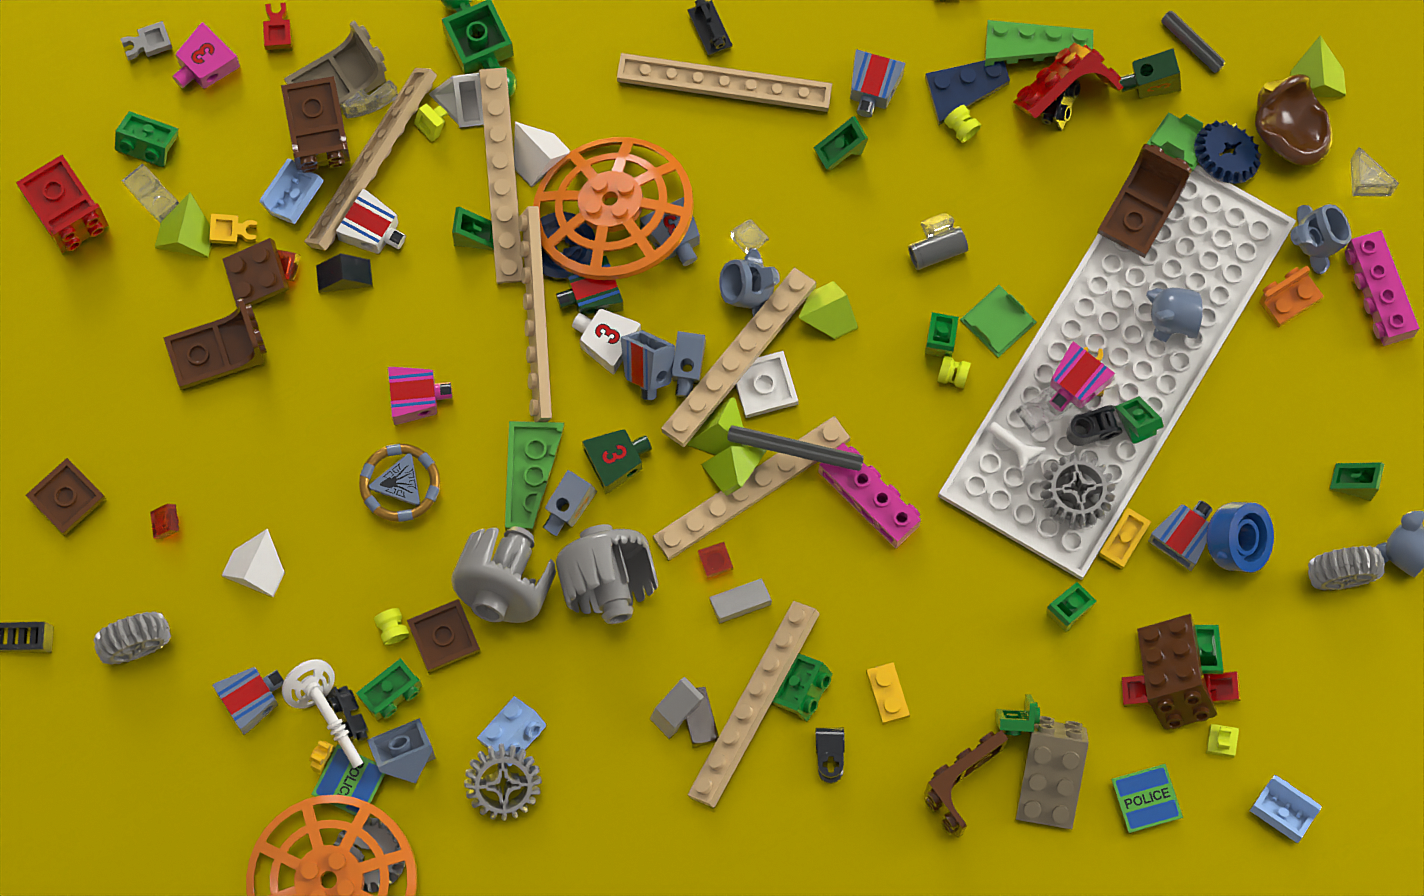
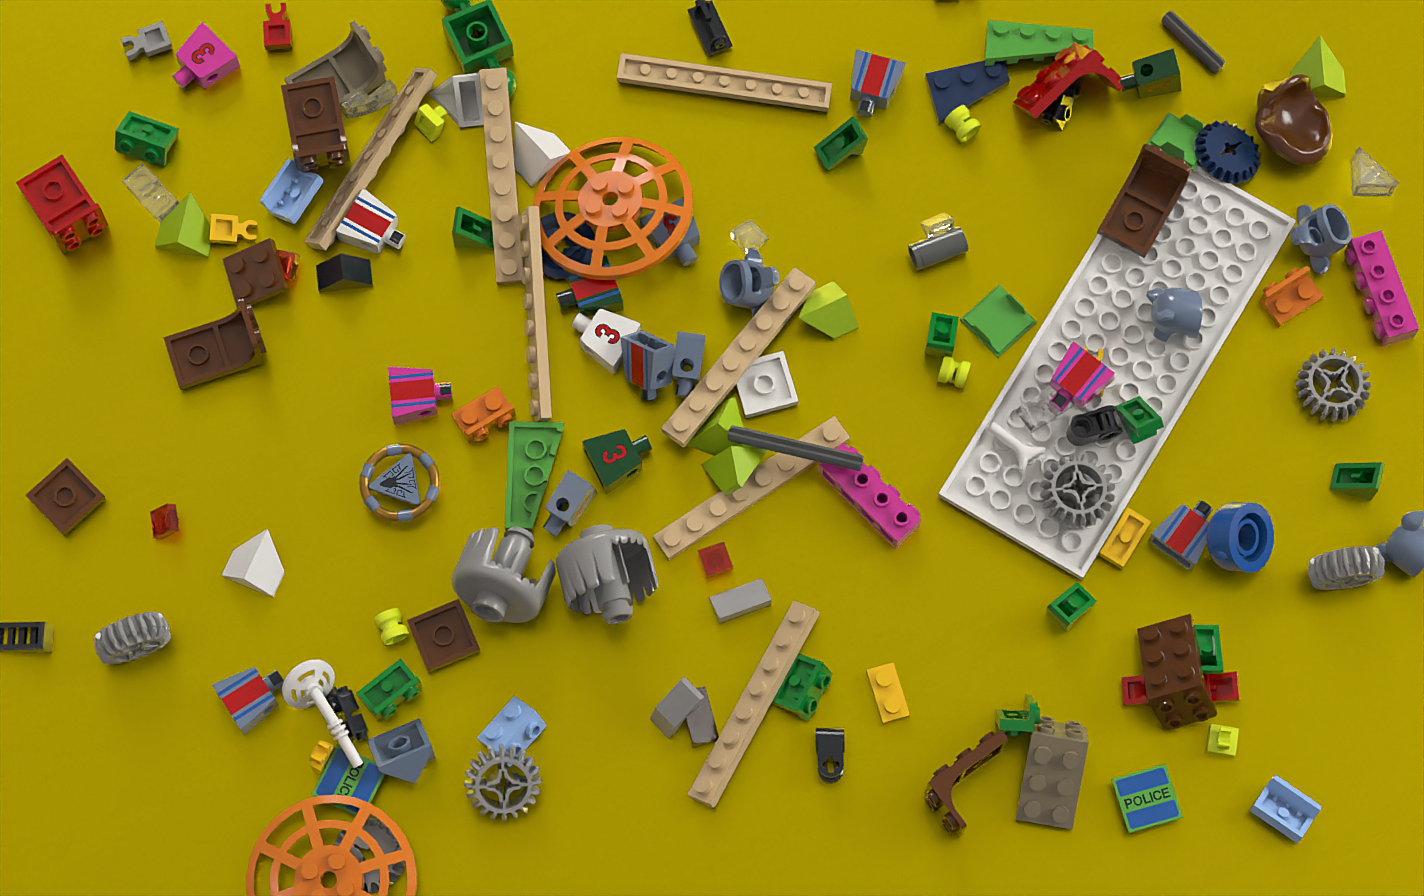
none -> orange bracket [451,386,516,443]
none -> light grey gear [1296,348,1371,422]

